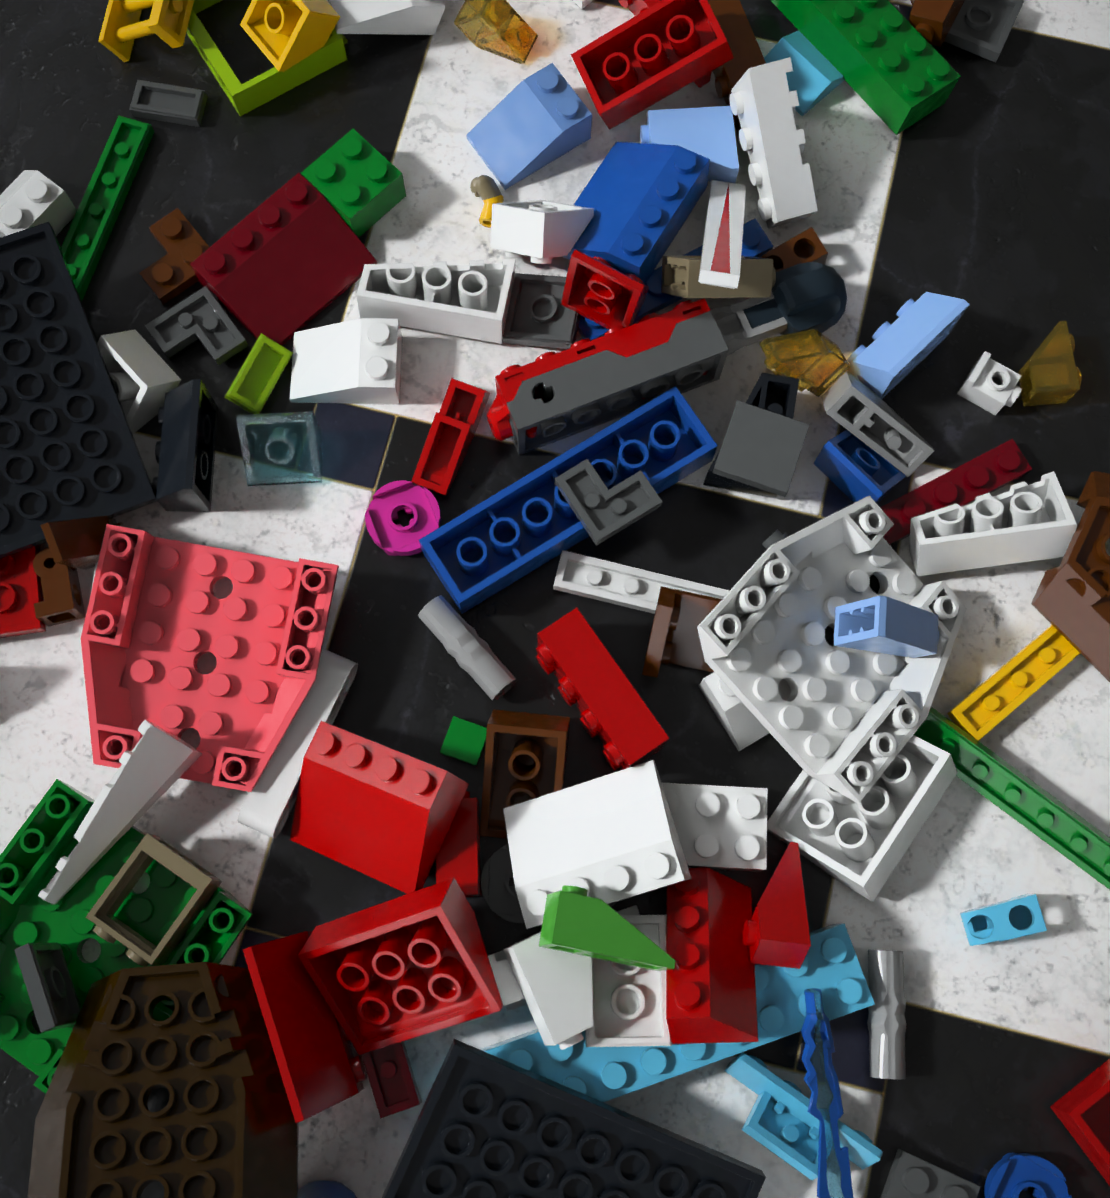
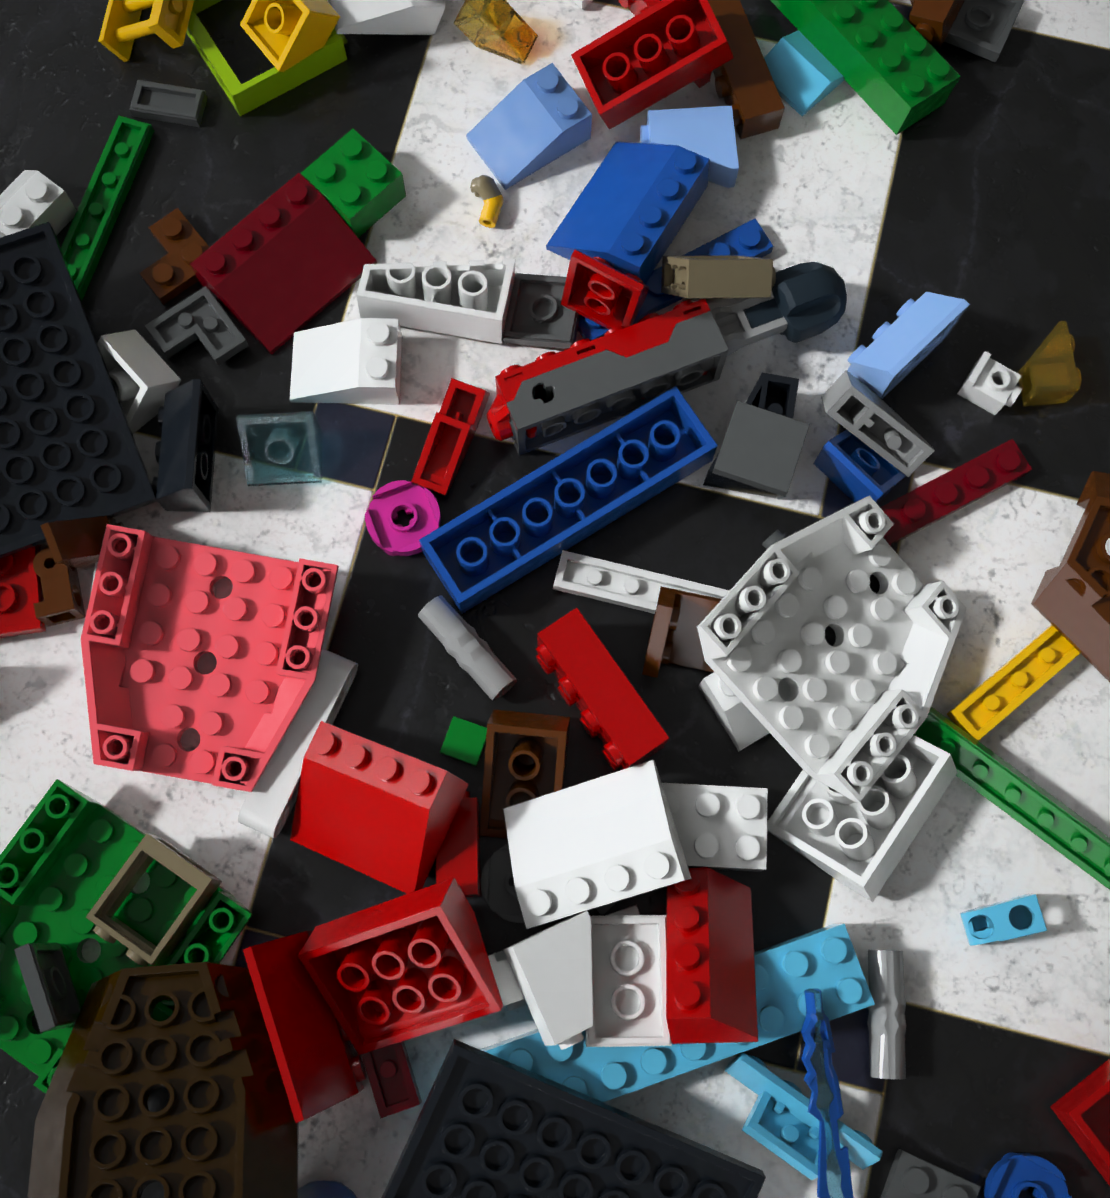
white wedge [38,719,202,905] -> none
lime tile [224,333,293,416] -> none
white slope [491,200,594,264] -> none
bright green slope [539,885,675,971] -> none
dark grey plate [555,459,662,546] -> none
white tile [698,180,746,289] -> none
white wedge [729,57,818,229] -> none
red slope [743,842,811,969] -> none
reddish brown leg [760,227,828,272] -> none
clear yellow slope [760,329,851,397] -> none
light blue slope [833,595,940,658] -> none
white wedge [909,471,1077,576] -> none

